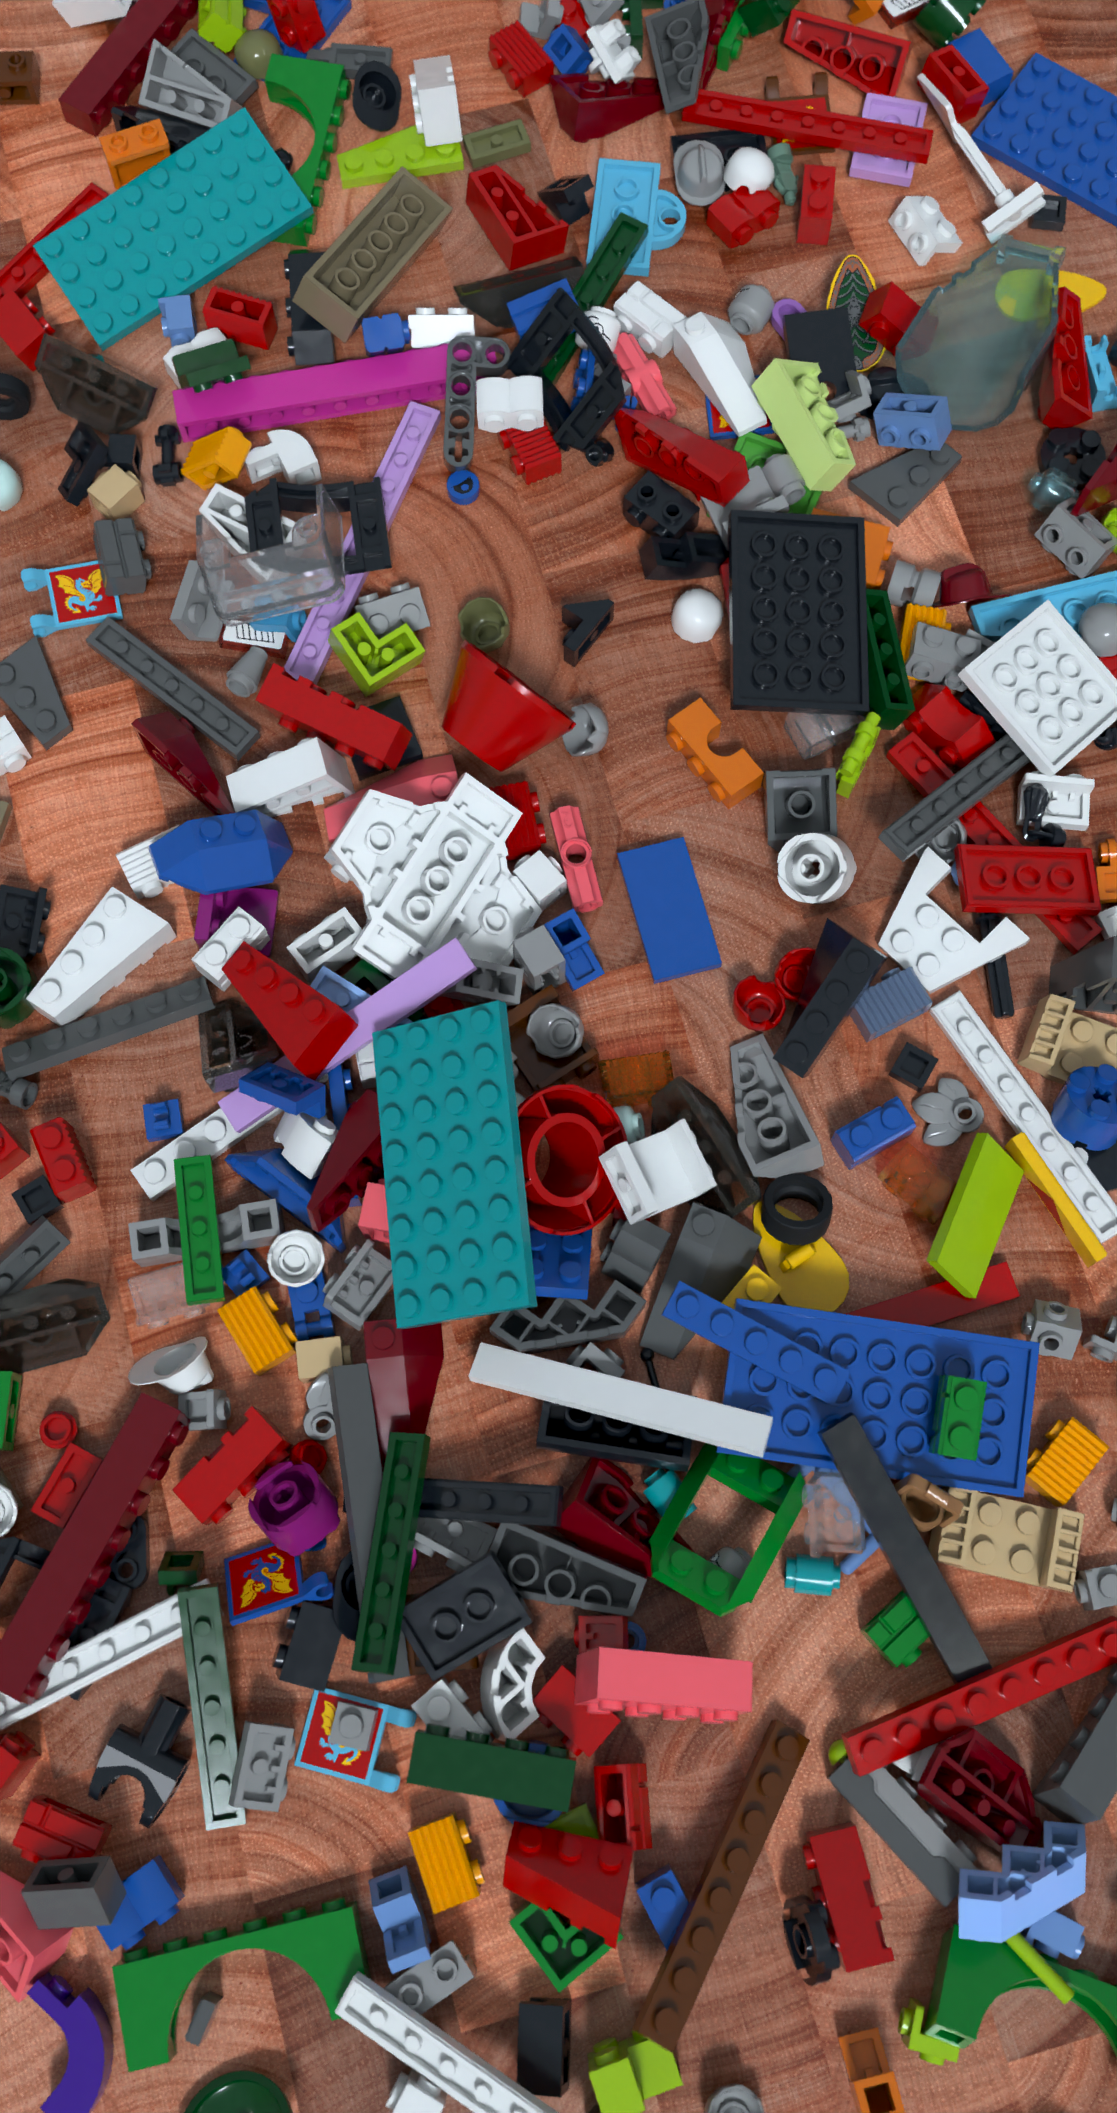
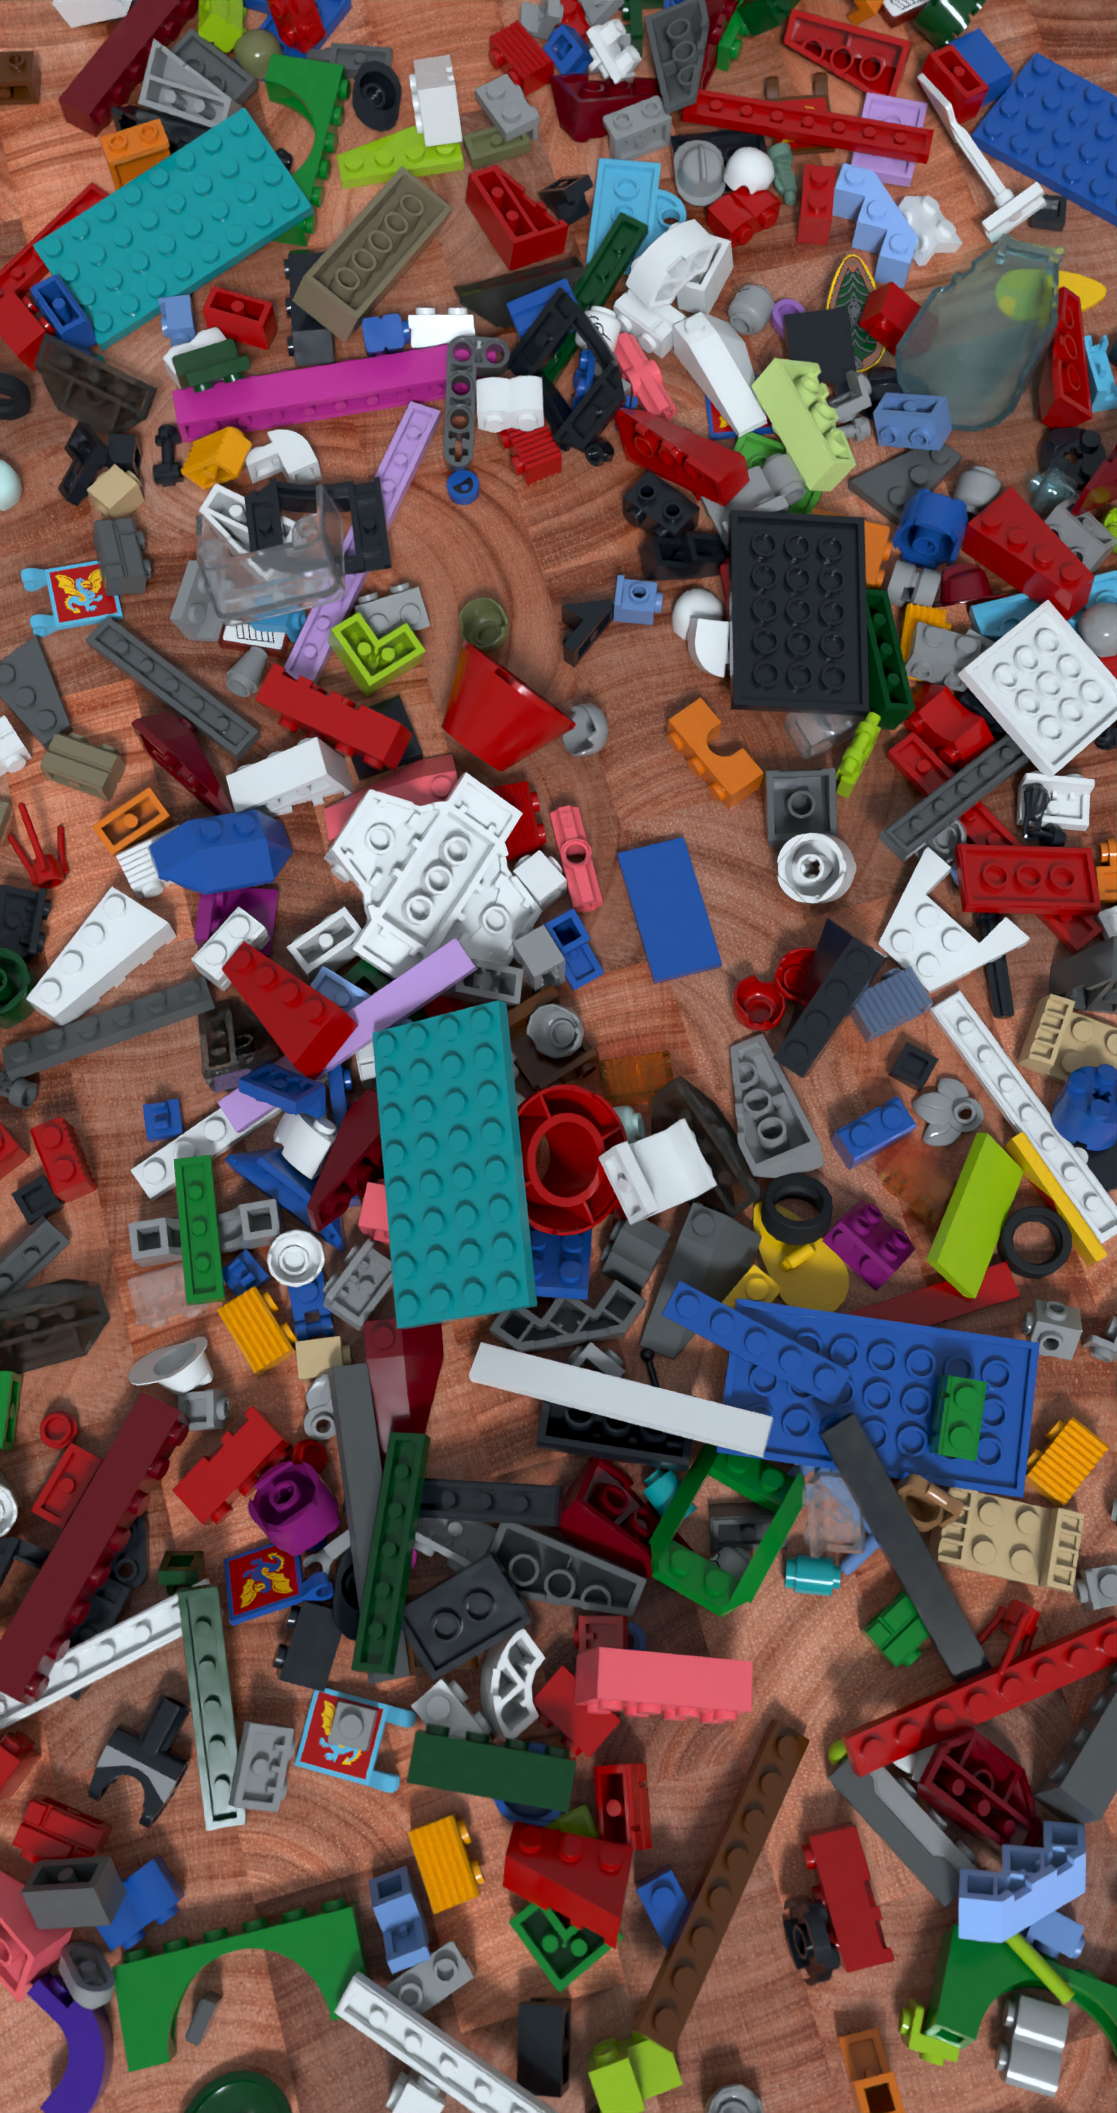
none -> red plant [7,802,69,889]
none -> blue brick [30,275,96,357]
none -> dark tan brick [40,733,126,801]
none -> light grey plate [58,1941,116,2009]
none -> orange brick [91,787,173,857]
none -> light grey plate [302,1529,351,1579]
none -> light grey bracket [475,74,541,142]
none -> light grey bracket [603,96,672,161]
none -> medium blue brick [613,575,663,625]
none -> white brick [626,219,717,308]
none -> white brick [677,235,733,315]
none -> white brick [688,618,730,677]
none -> dark grey slope [708,1502,787,1552]
none -> magenta bracket [822,1199,916,1291]
none -> light blue brick [833,163,918,289]
none -> blue brick [893,489,968,570]
none -> light grey head [953,466,1001,519]
none -> red wedge [962,487,1095,621]
none -> red plant [976,1599,1040,1676]
none -> light grey brick [994,1991,1069,2098]
none -> black tyre [997,1206,1072,1279]

